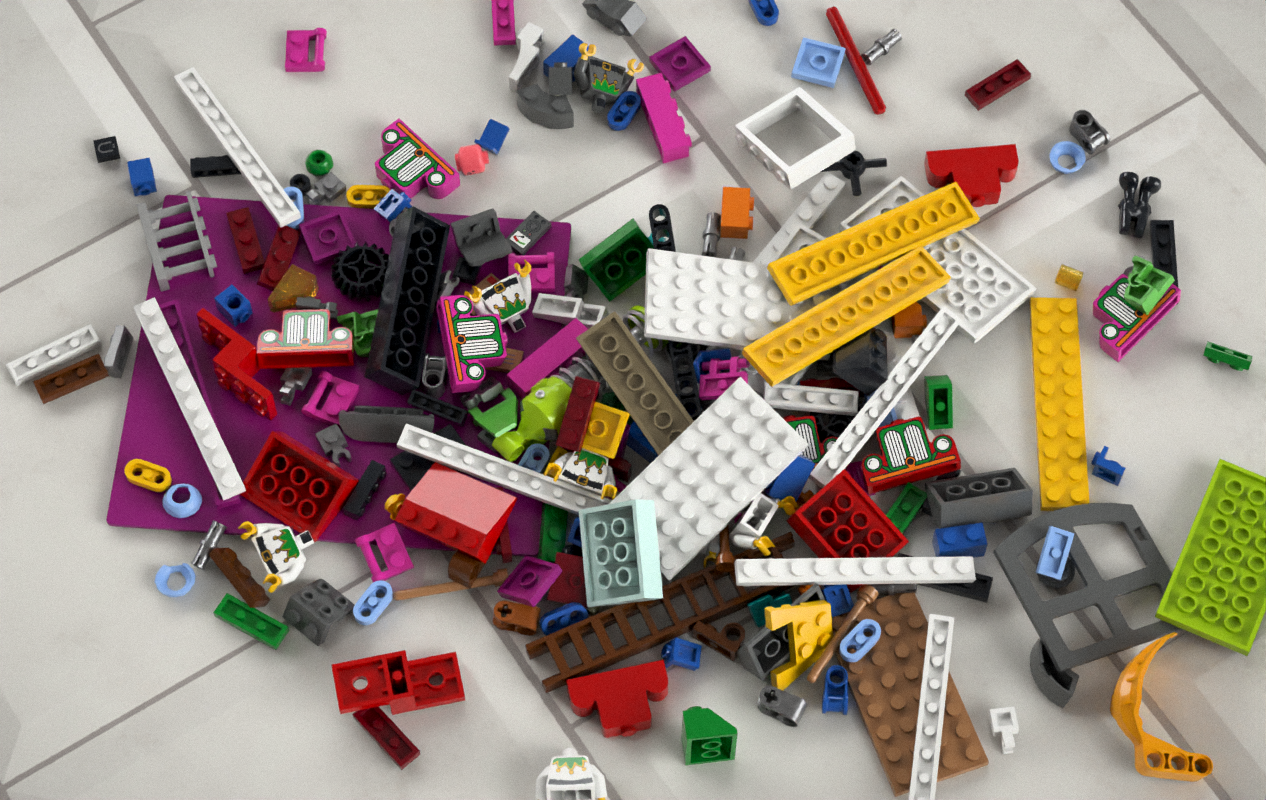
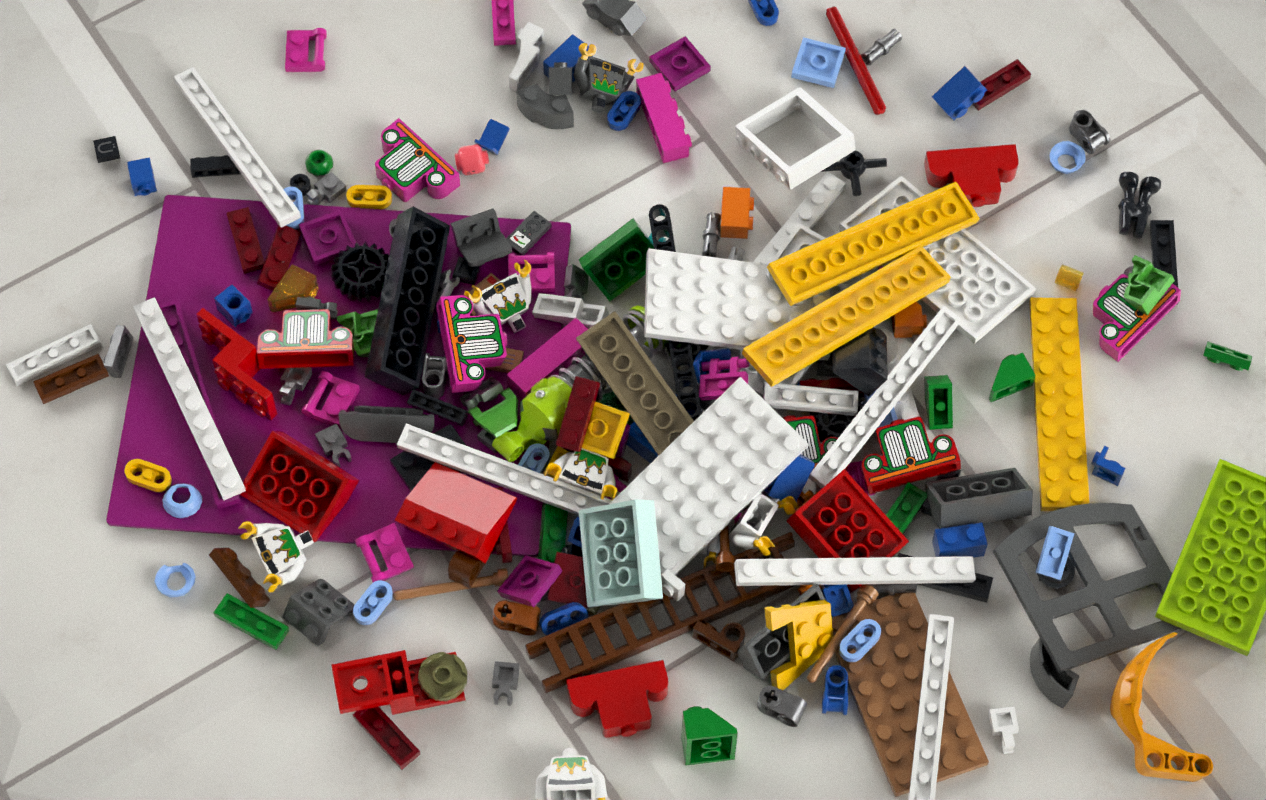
light grey fence [136,191,217,292] -> none
flat silver pin [191,520,227,570] -> none
black piece [343,460,387,521] -> none
blue bracket [374,189,412,222] -> none
yellow plate [385,493,405,520] -> none
blue bracket [661,637,702,671] -> none
teal plate [747,591,793,628] -> none
none -> olive tile [418,652,468,701]
none -> flat silver plate [492,661,520,706]
none -> white plate [661,569,686,601]
none -> blue brick [932,66,987,121]
none -> green slope [989,353,1036,403]

